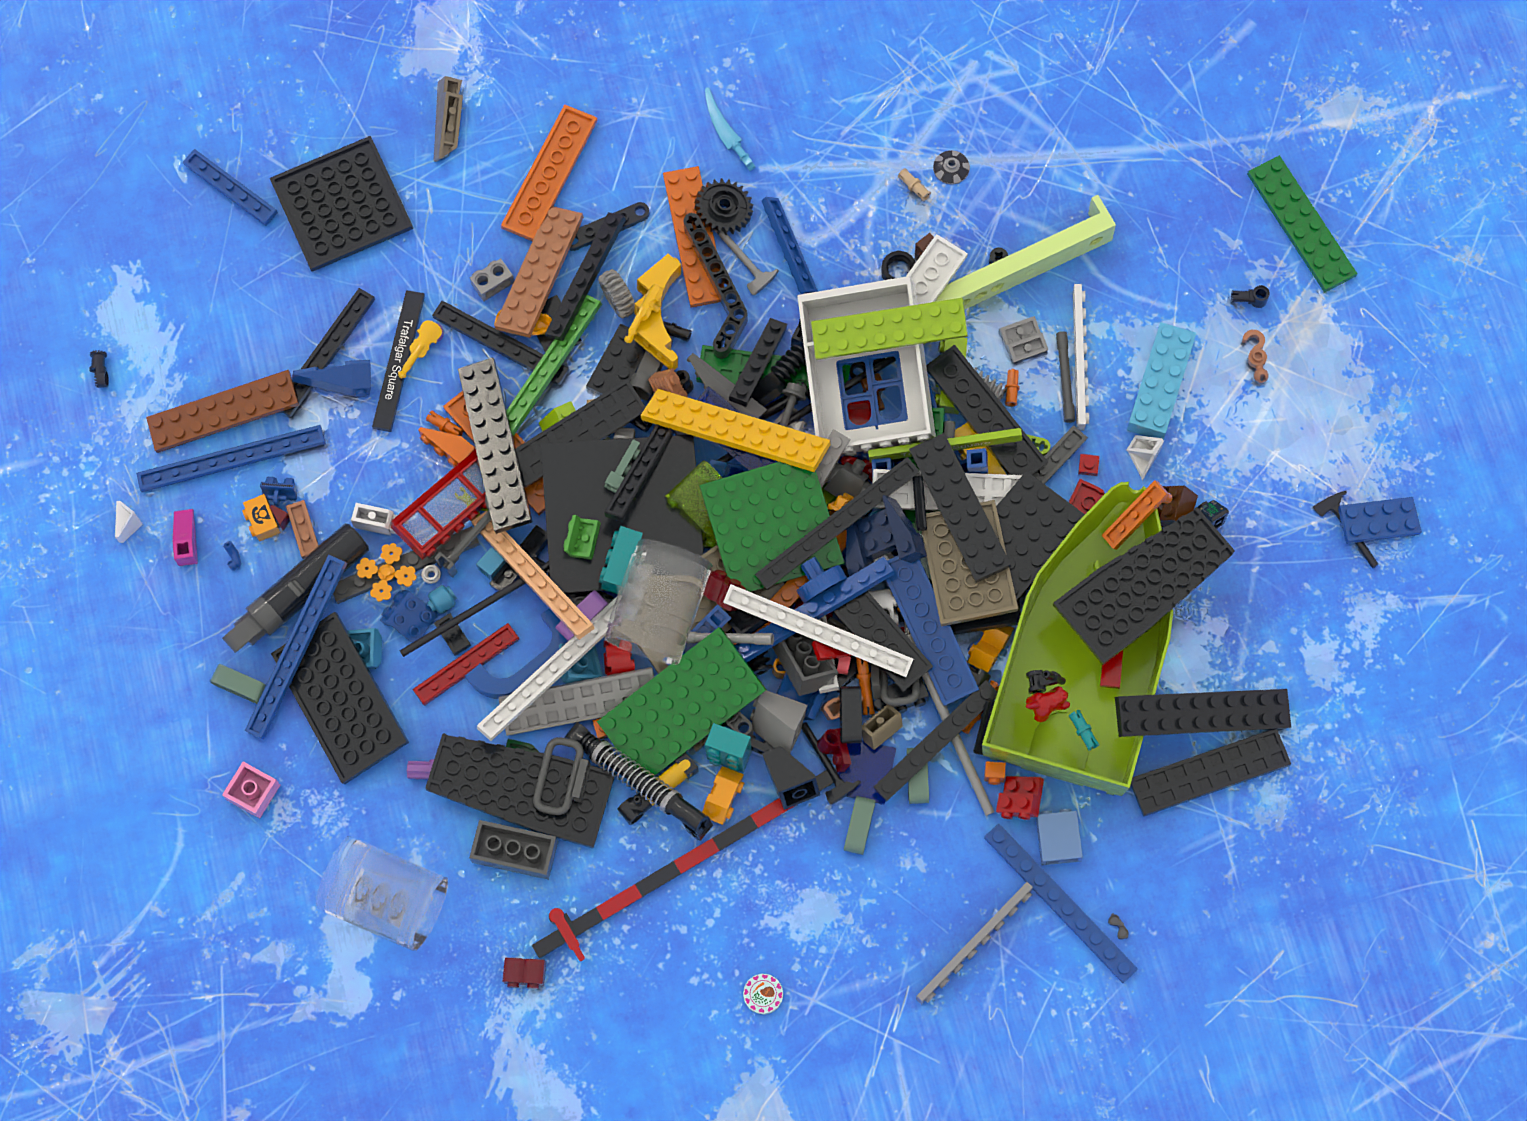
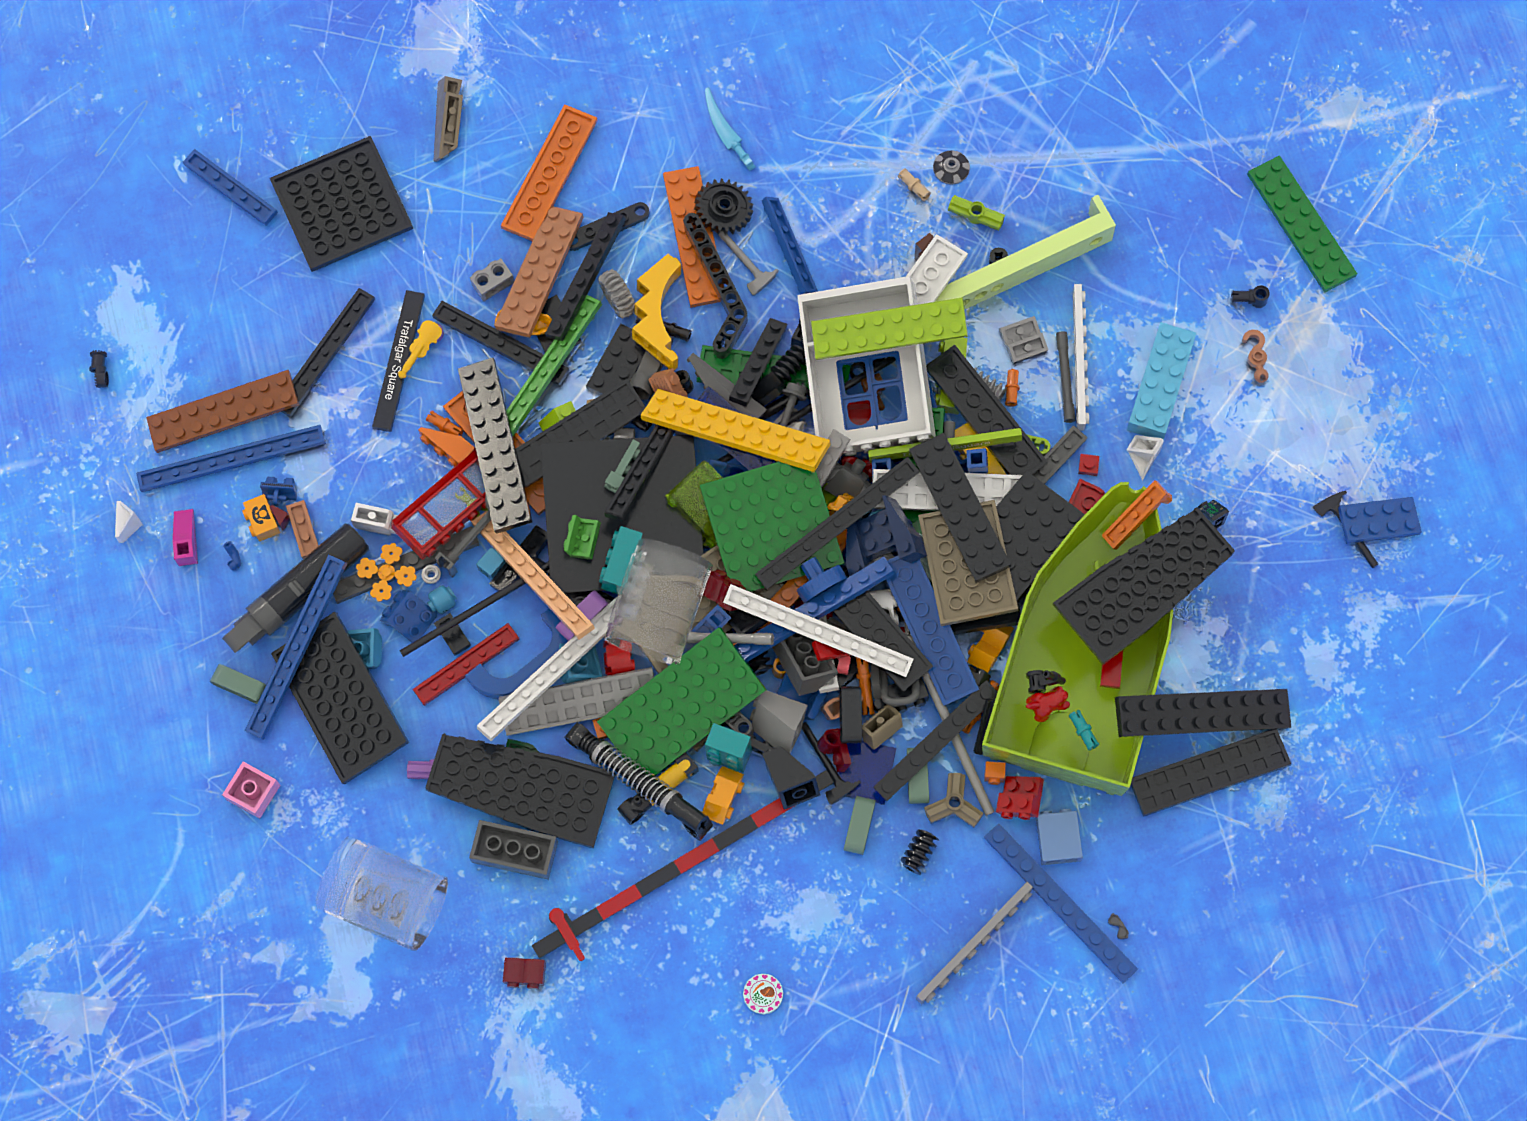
blue wedge [292,360,371,398] -> none
dark grey bar [533,737,591,815] -> none
yellow piece [624,284,663,343] -> none
black tyre [881,251,916,280] -> none
black axle [913,476,927,531] -> none
reddish brown slope [1157,485,1198,528] -> none
none -> black piece [901,829,940,875]
none -> dark tan piece [924,773,984,828]
none -> lime piece [948,195,1005,231]

